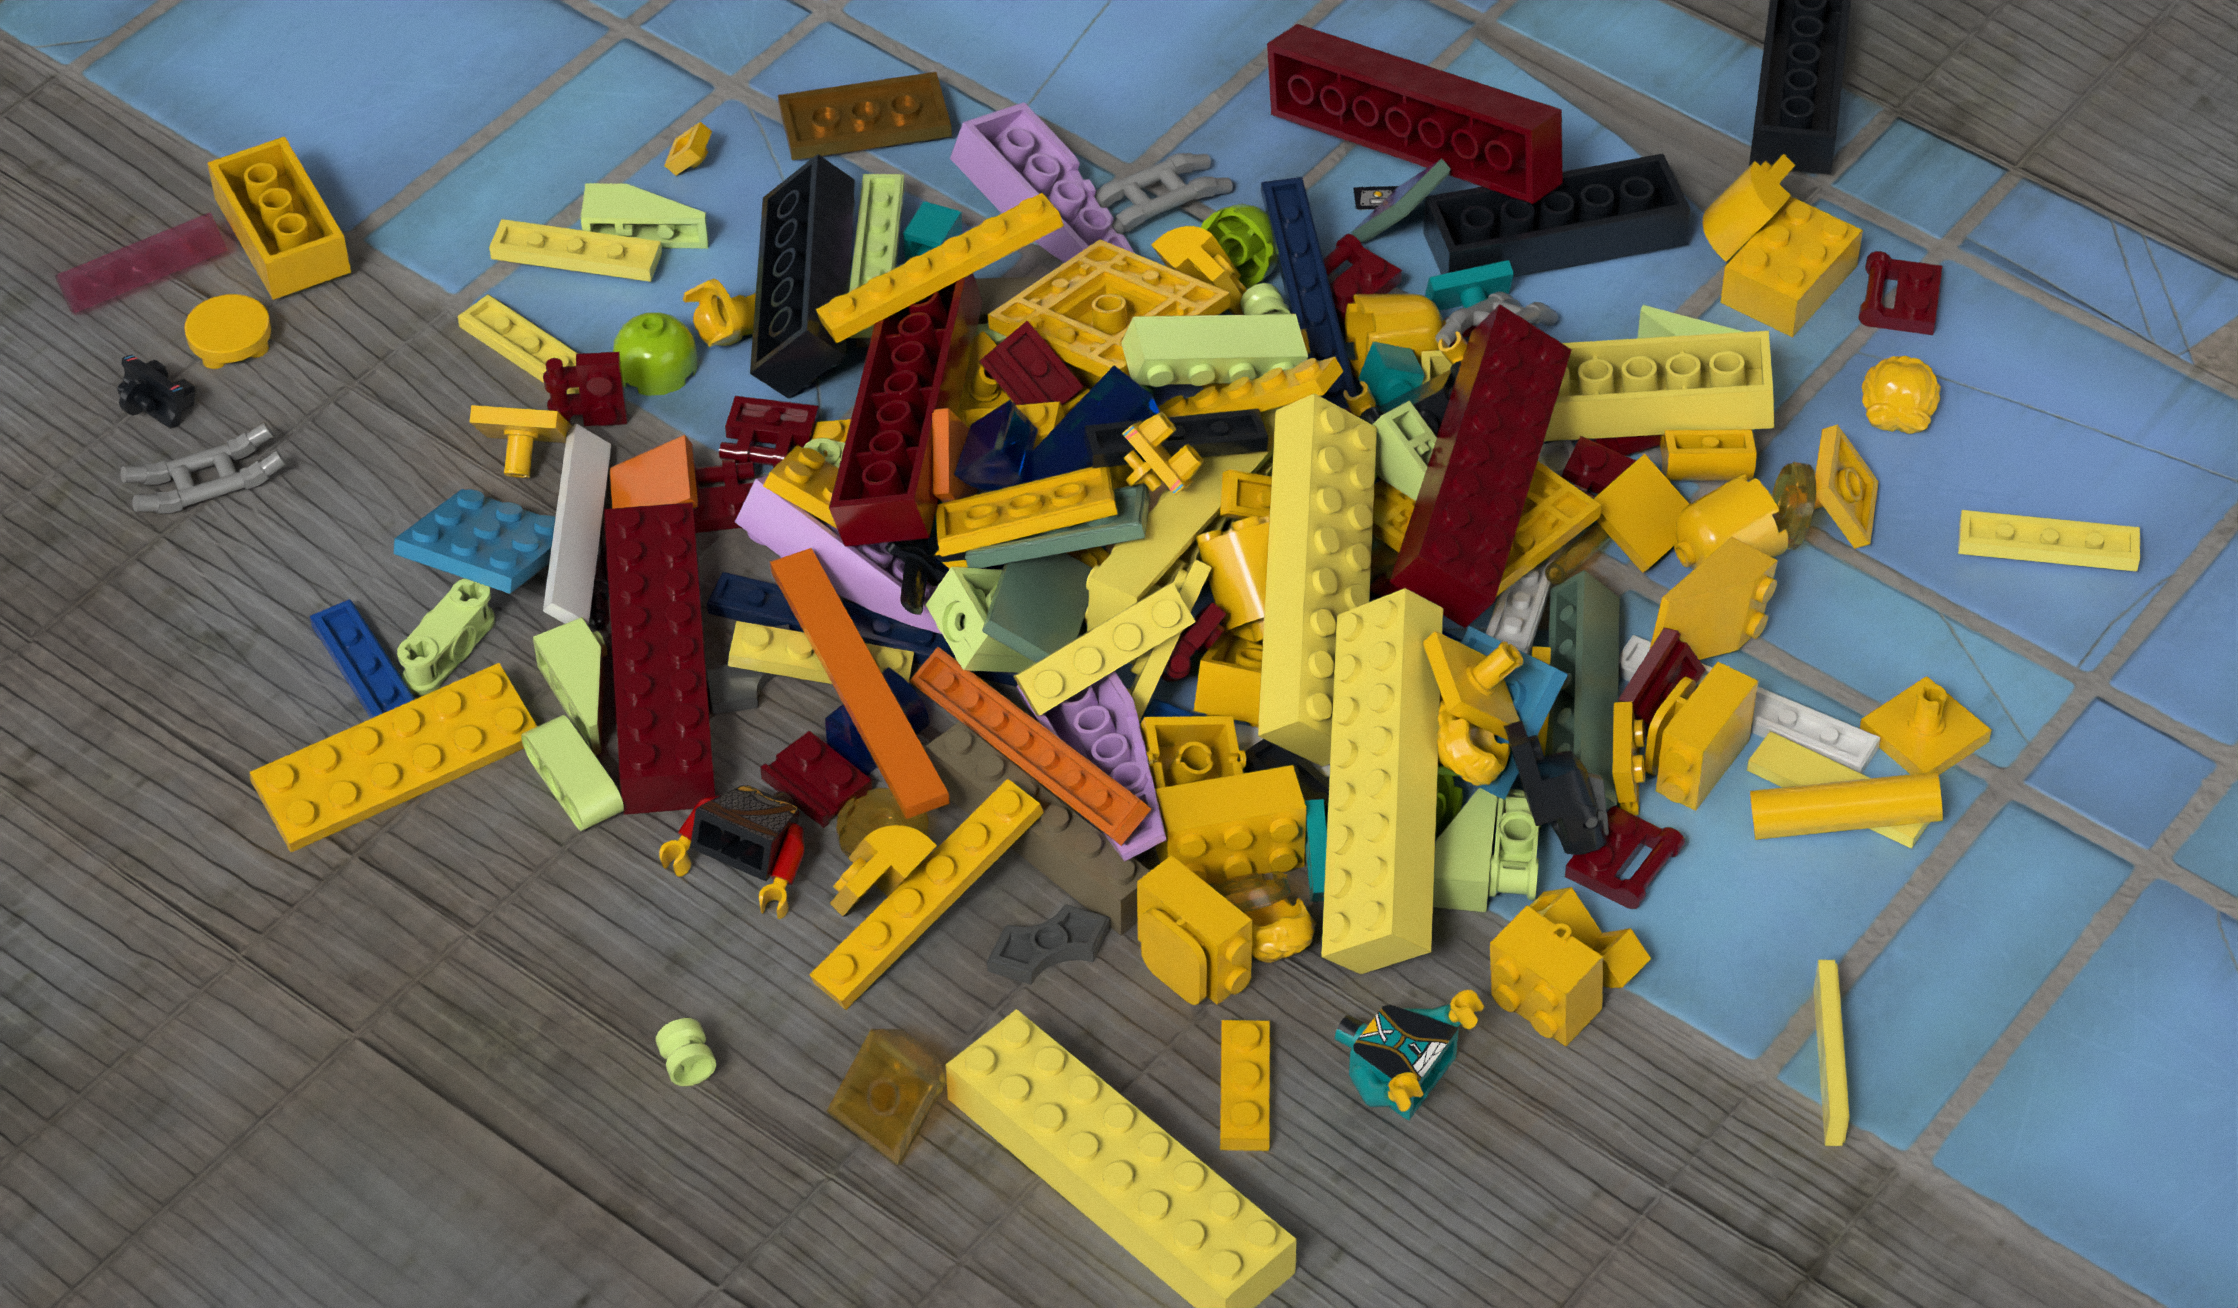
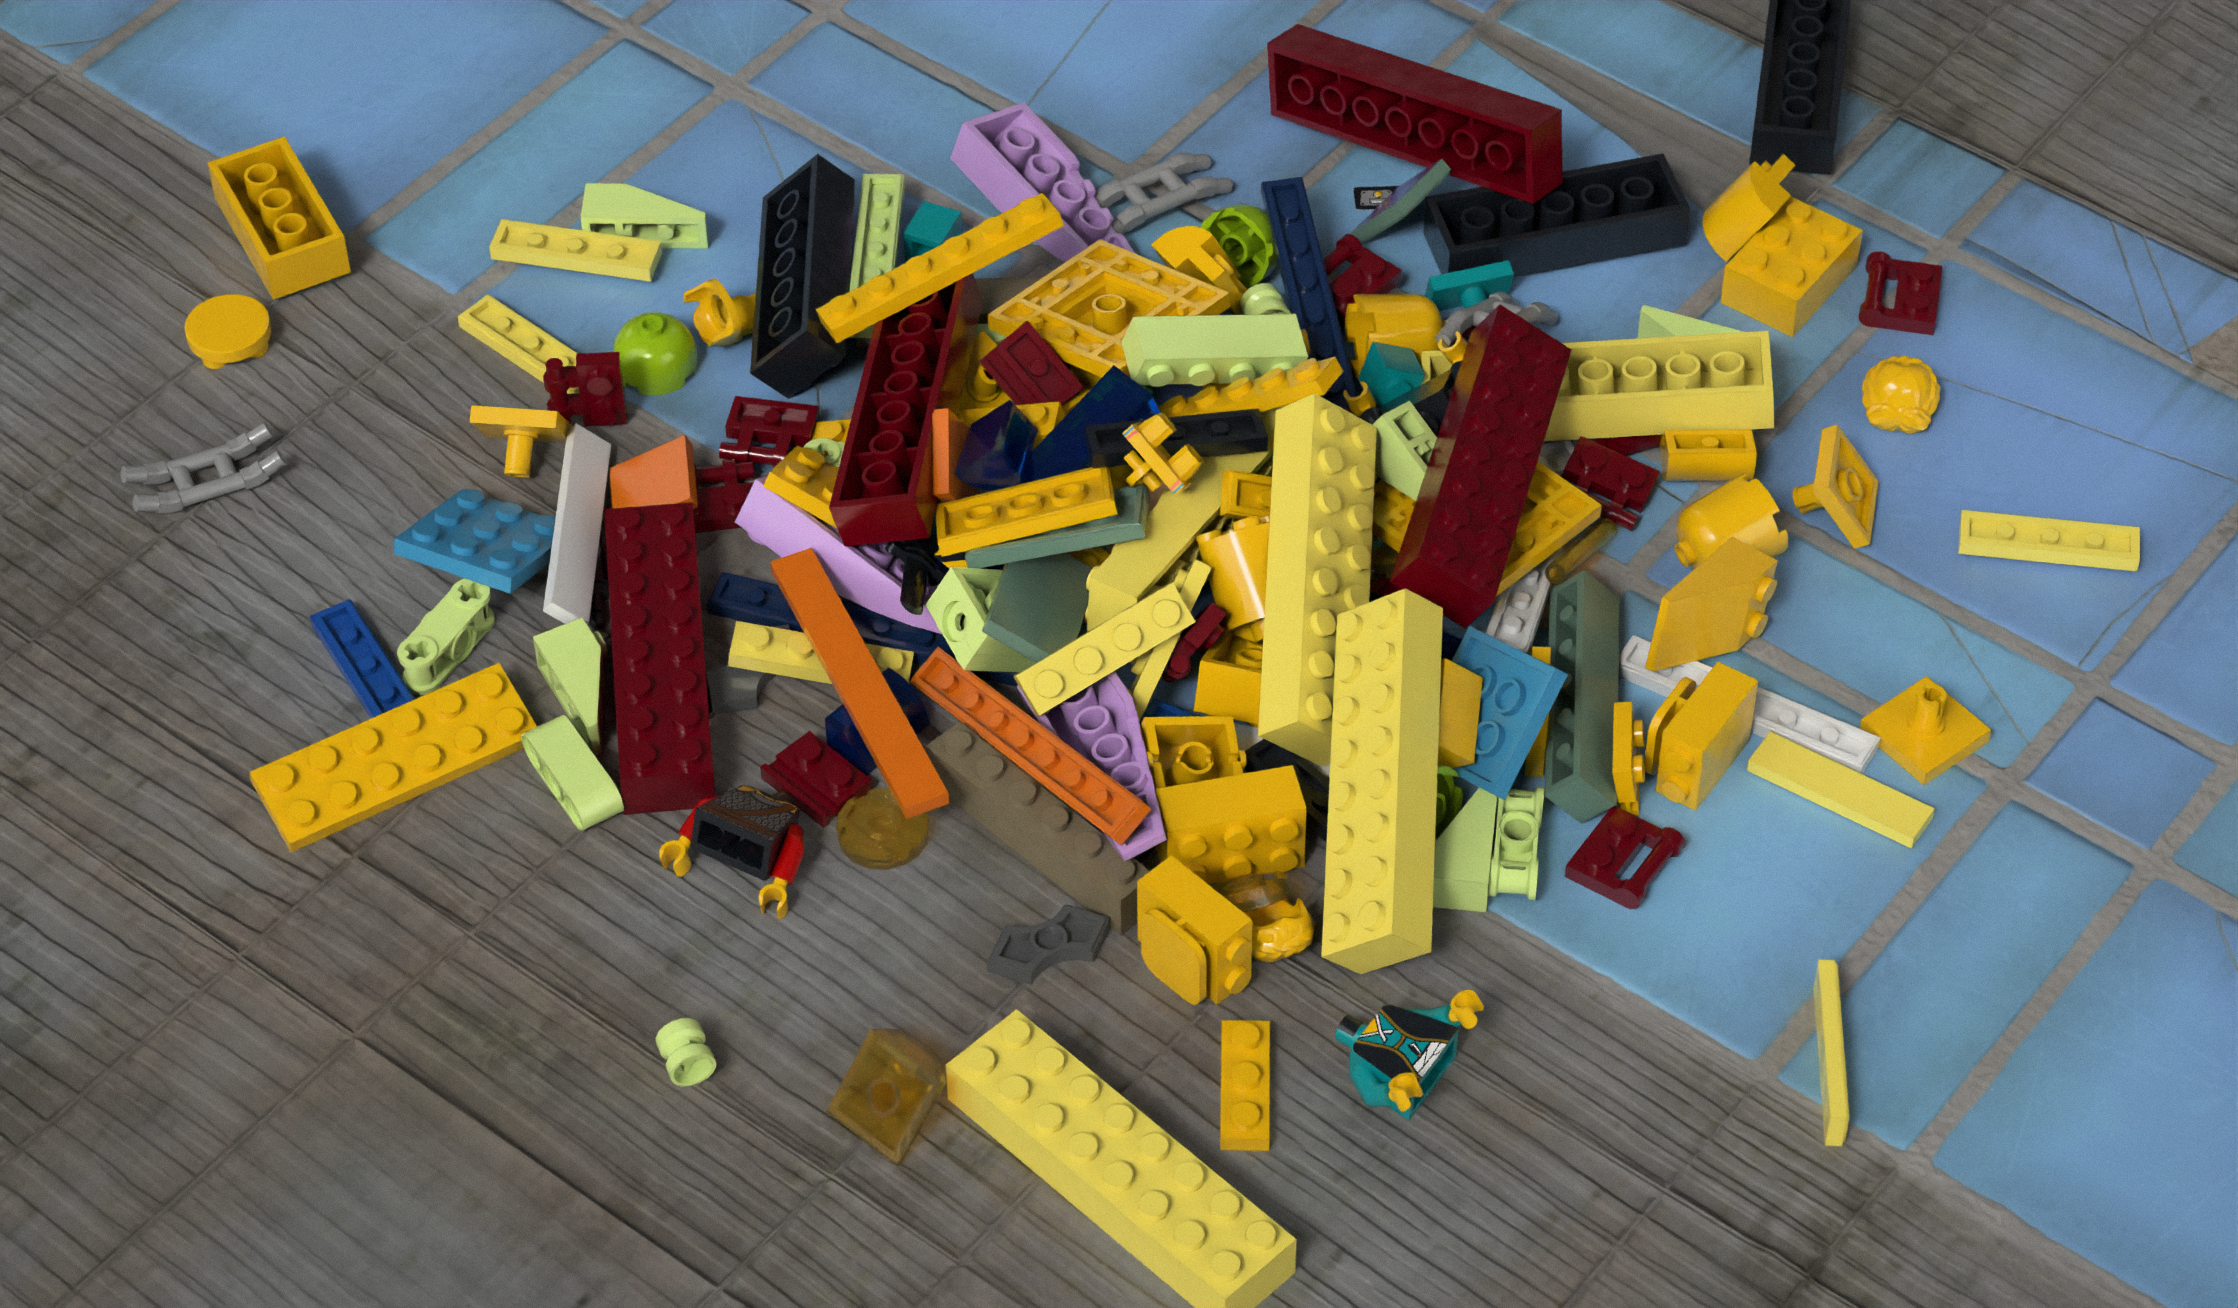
clear pink plate [55,212,228,315] -> none
black hips [117,354,195,429] -> none
yellow plate [664,121,712,176] -> none
pearl gold plate [778,72,952,160] -> none
yellow plate [809,778,1044,1010] -> none
yellow brick [830,825,937,916] -> none
teal tile [1304,799,1327,902] -> none
yellow tile [1423,631,1524,740] -> none
yellow hair [1437,700,1510,786] -> none
yellow brick [1490,905,1603,1046] -> none
black plate [1504,720,1609,855] -> none
yellow brick [1529,887,1651,988] -> none
yellow tile [1594,454,1689,573] -> none
dark red plate [1618,627,1706,738] -> none
yellow brick [1750,772,1943,840] -> none
clear yellow tile [1771,461,1816,550] -> none

